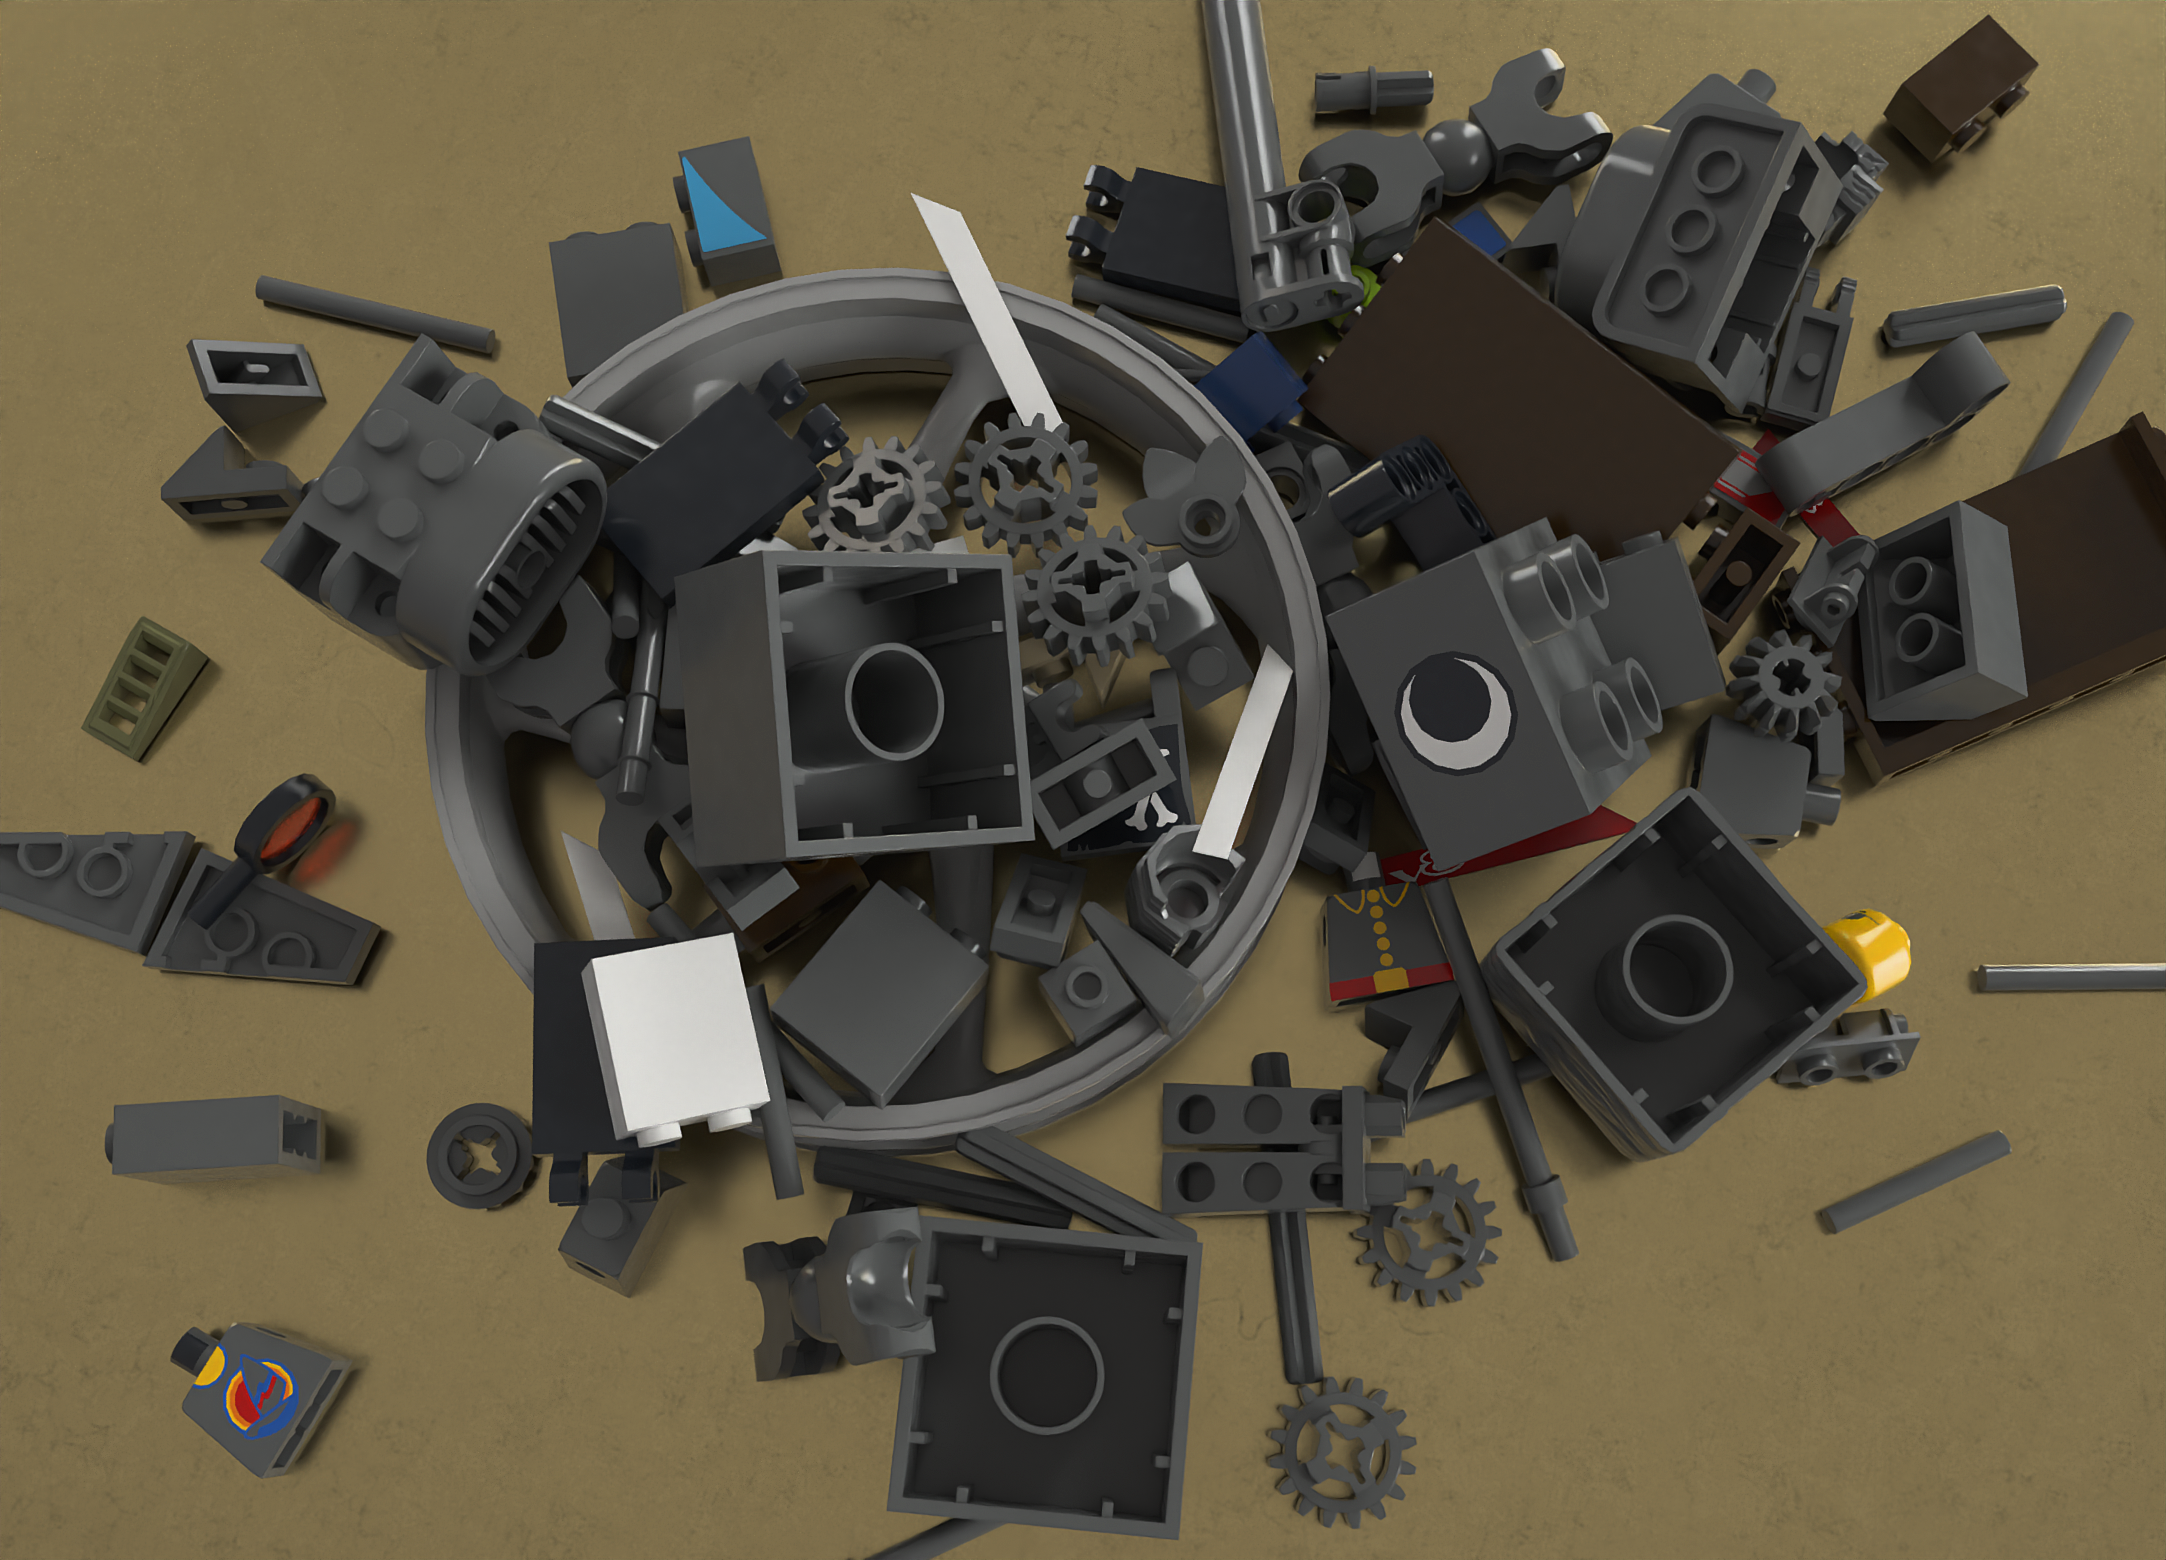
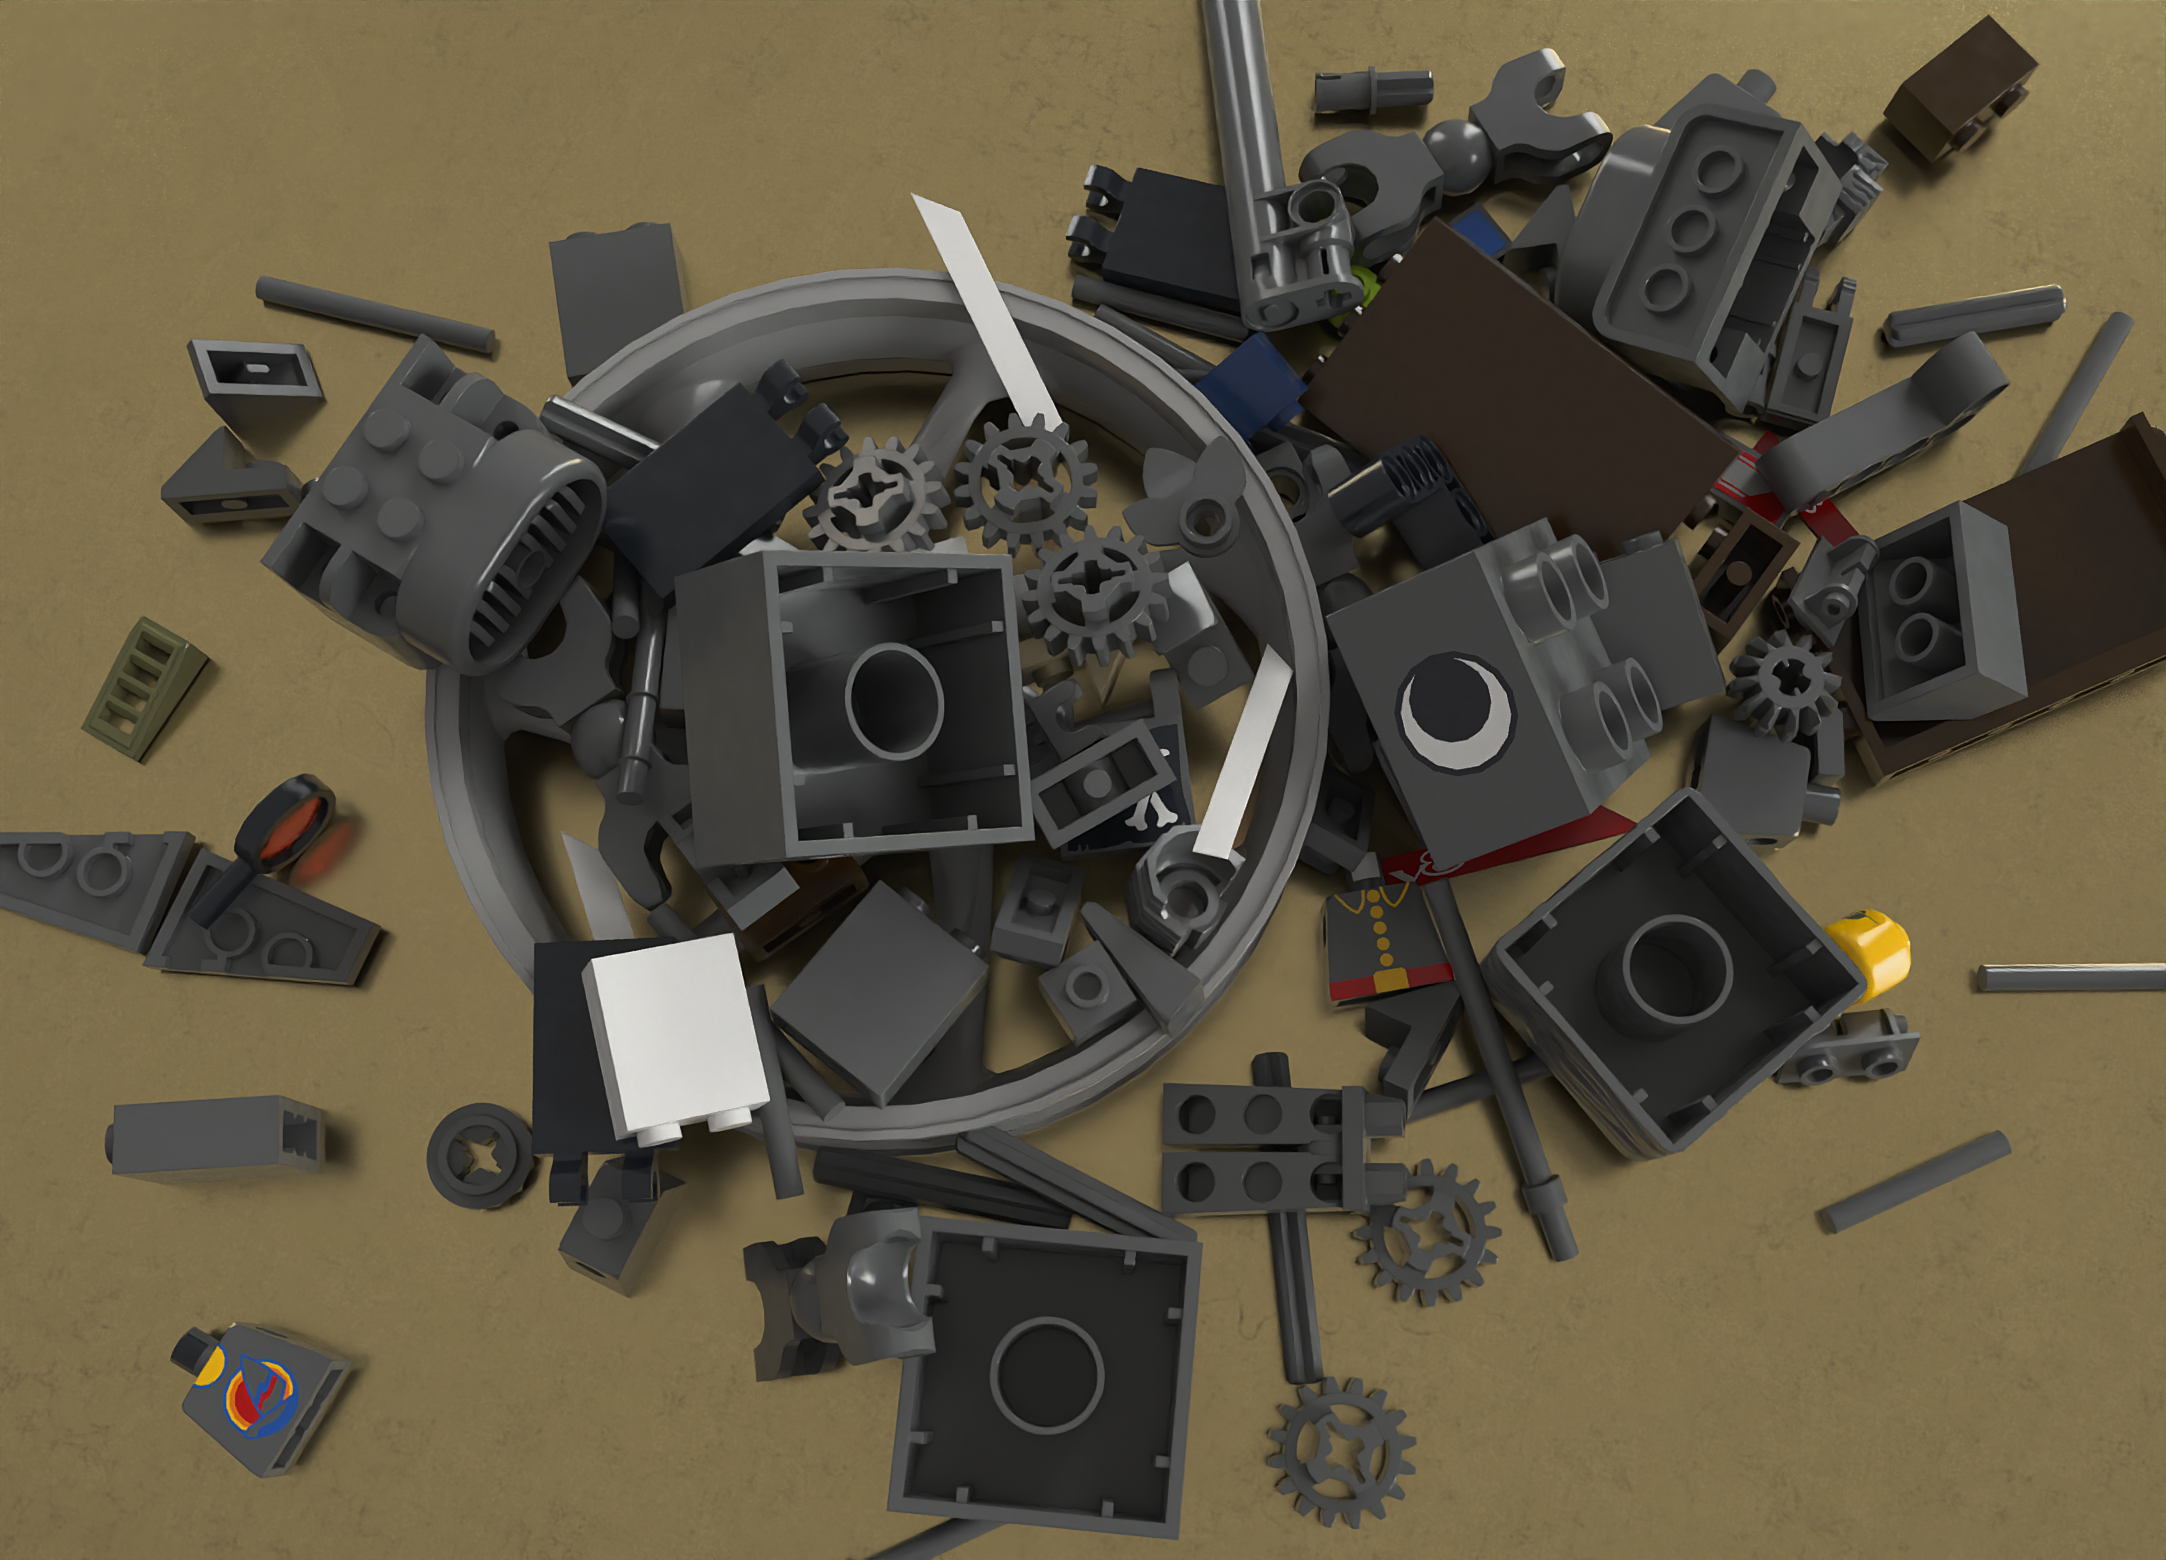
dark grey brick [672,136,782,287] -> none

